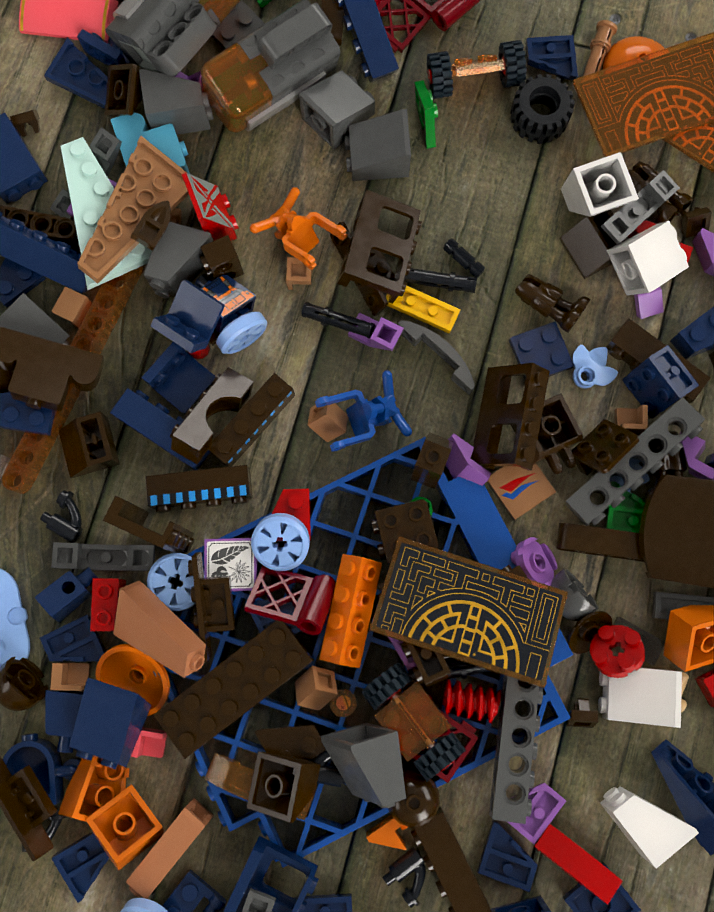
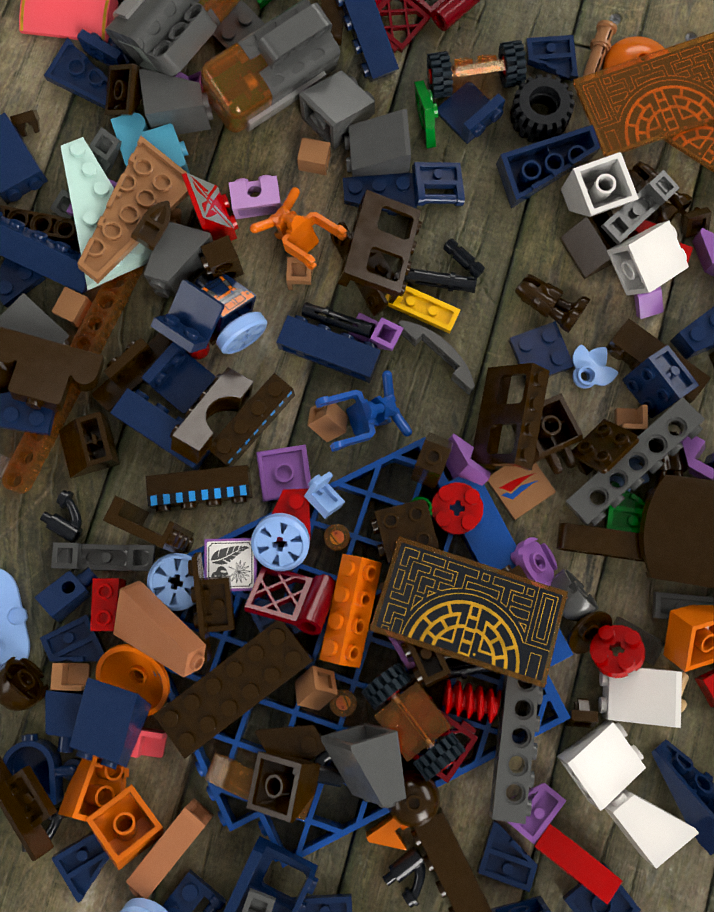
none -> dark brown bracket [92,333,173,412]
none -> lavender brick [229,175,281,219]
none -> medium lavender tile [256,444,311,502]
none -> dark blue brick [276,315,381,383]
none -> medium nougat panel [297,138,331,175]
none -> light blue bracket [304,471,345,518]
none -> clear orange tile [324,524,350,551]
none -> dark blue wing [343,173,417,220]
none -> dark blue plate [412,162,465,206]
none -> red plate [431,482,483,535]
none -> dark blue bracket [438,82,505,144]
none -> dark blue wedge [496,125,600,209]
none -> white slope [557,720,646,811]

